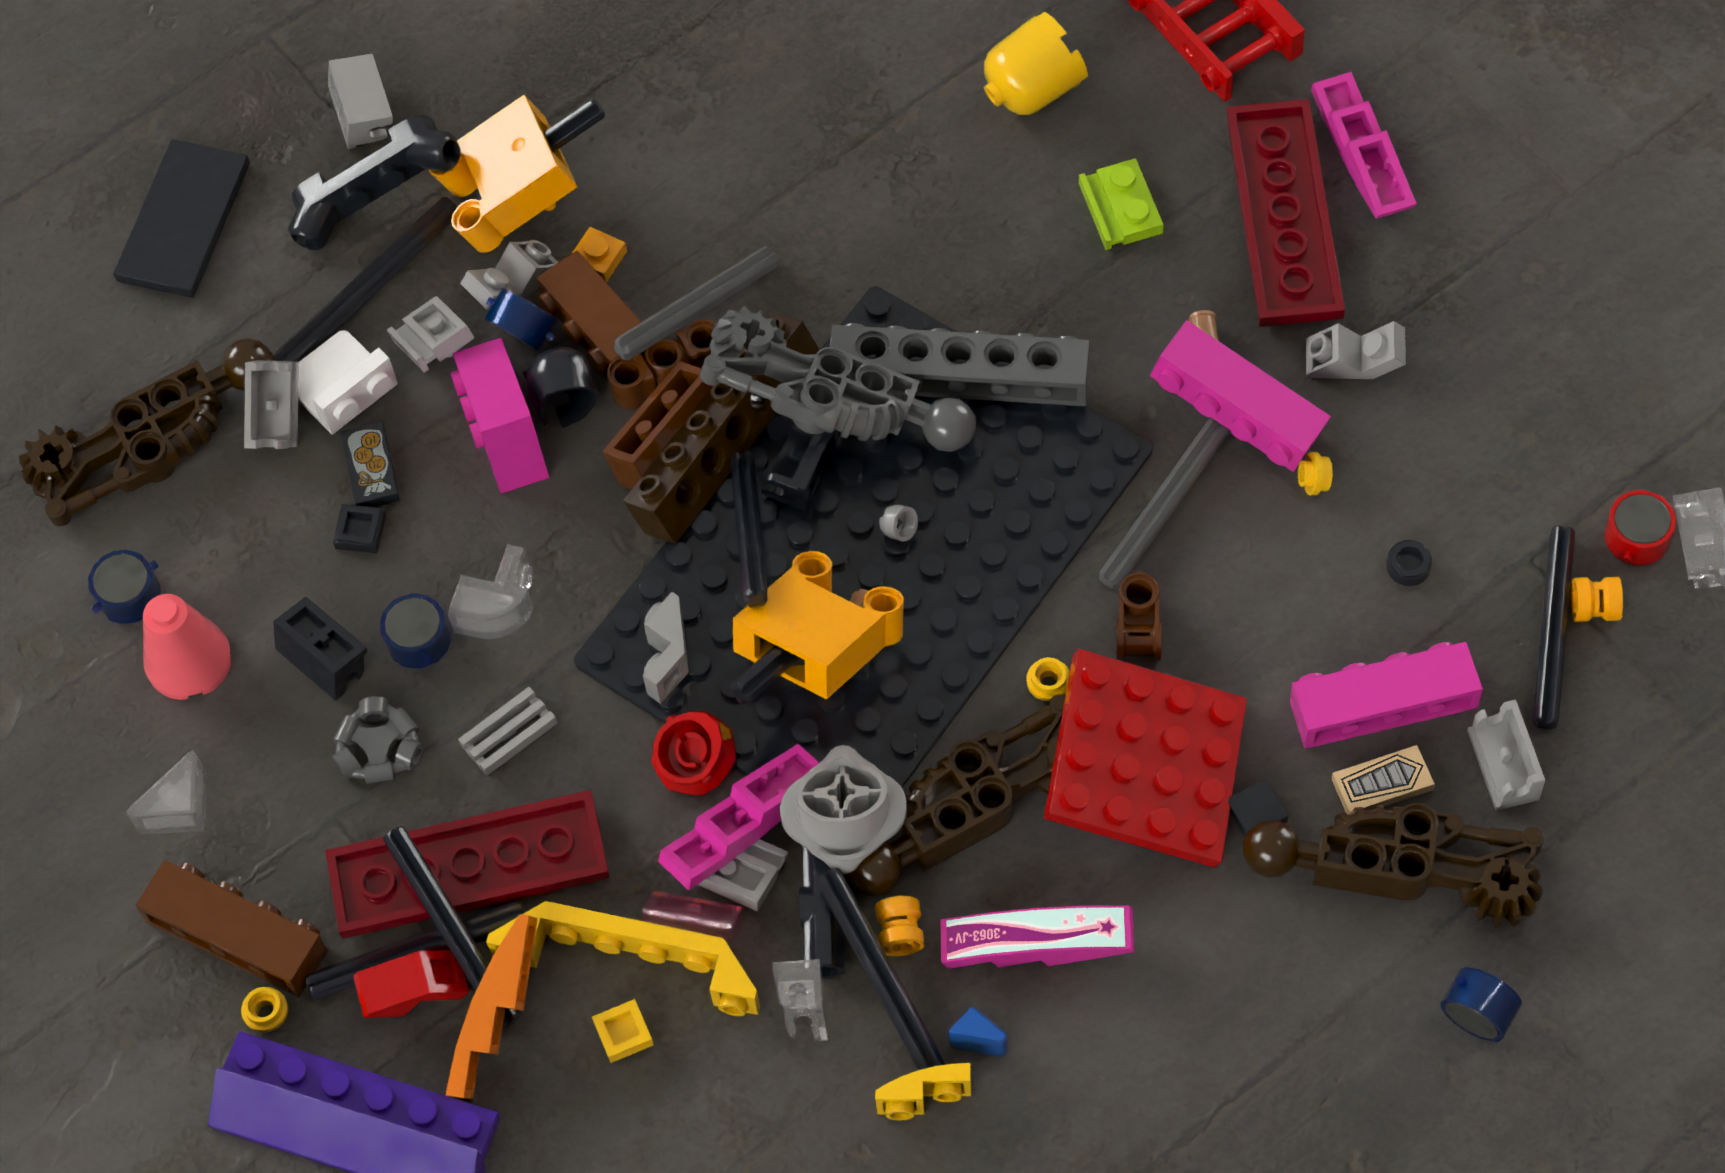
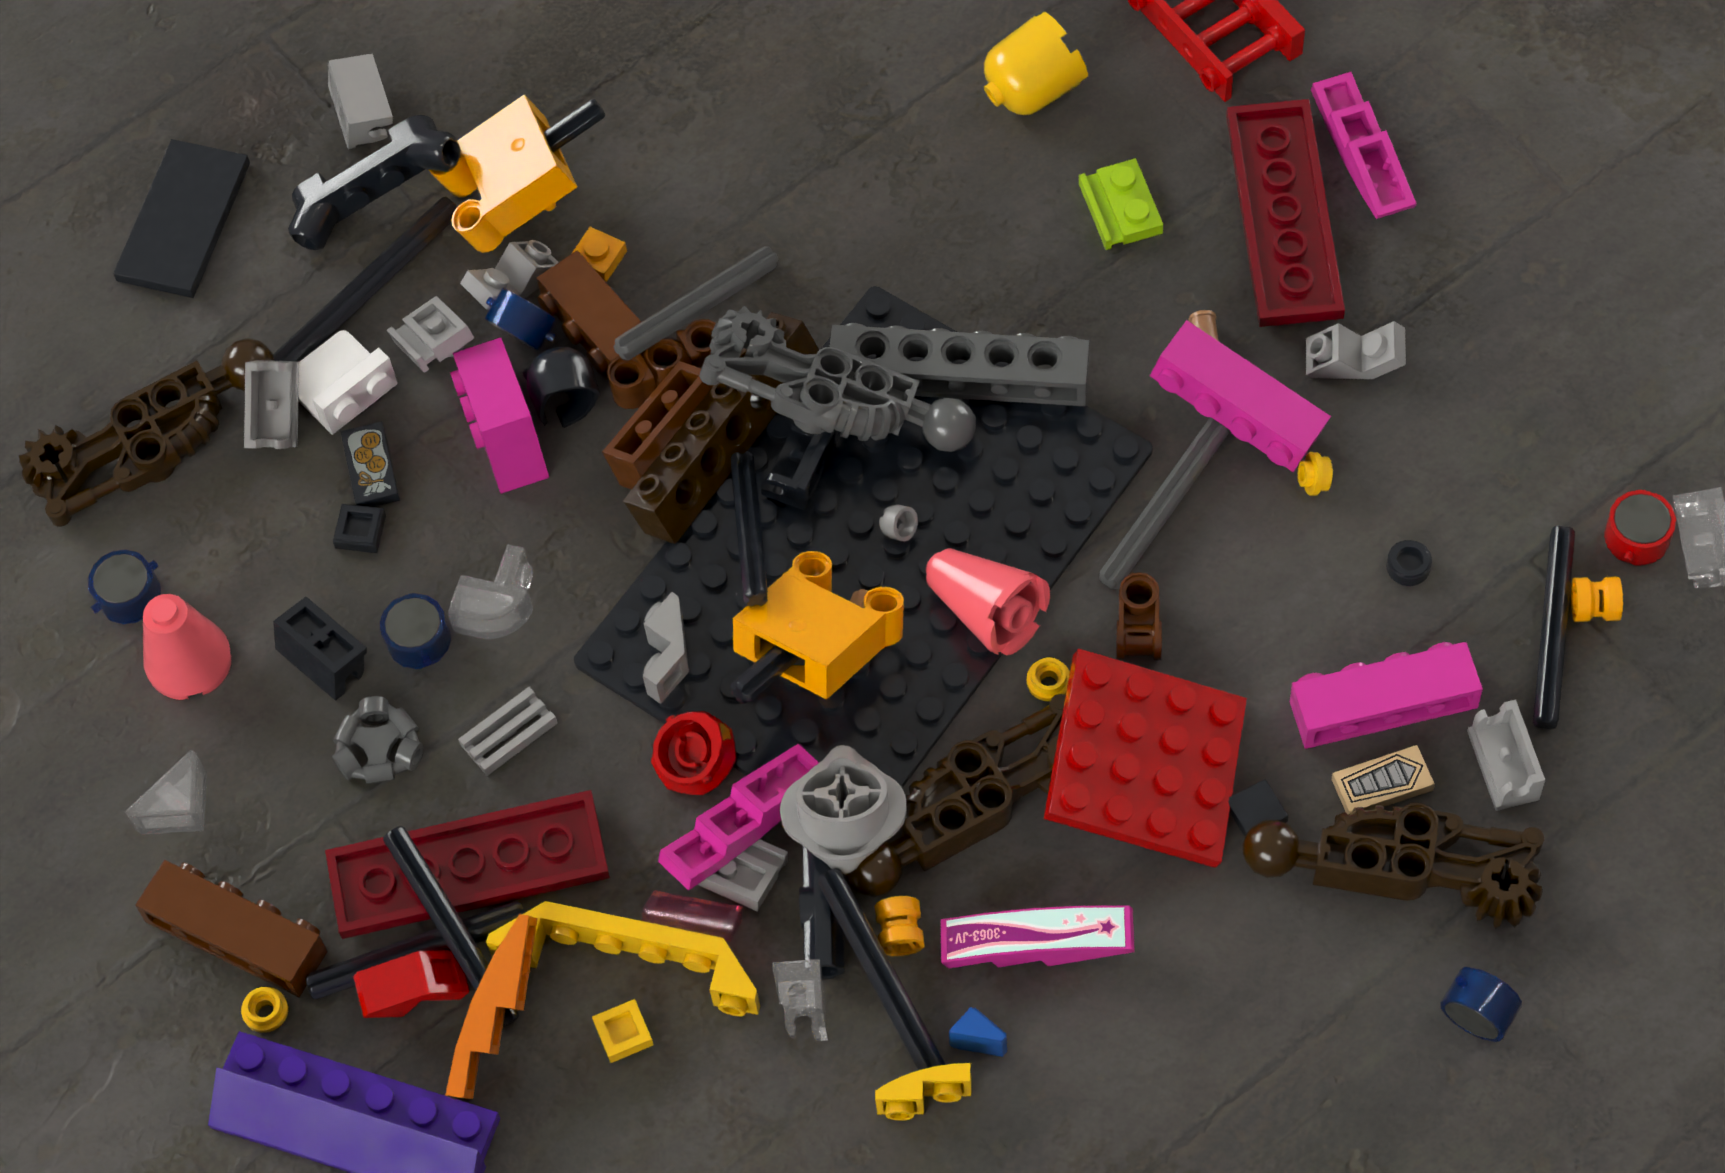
none -> coral cone [926,548,1050,656]

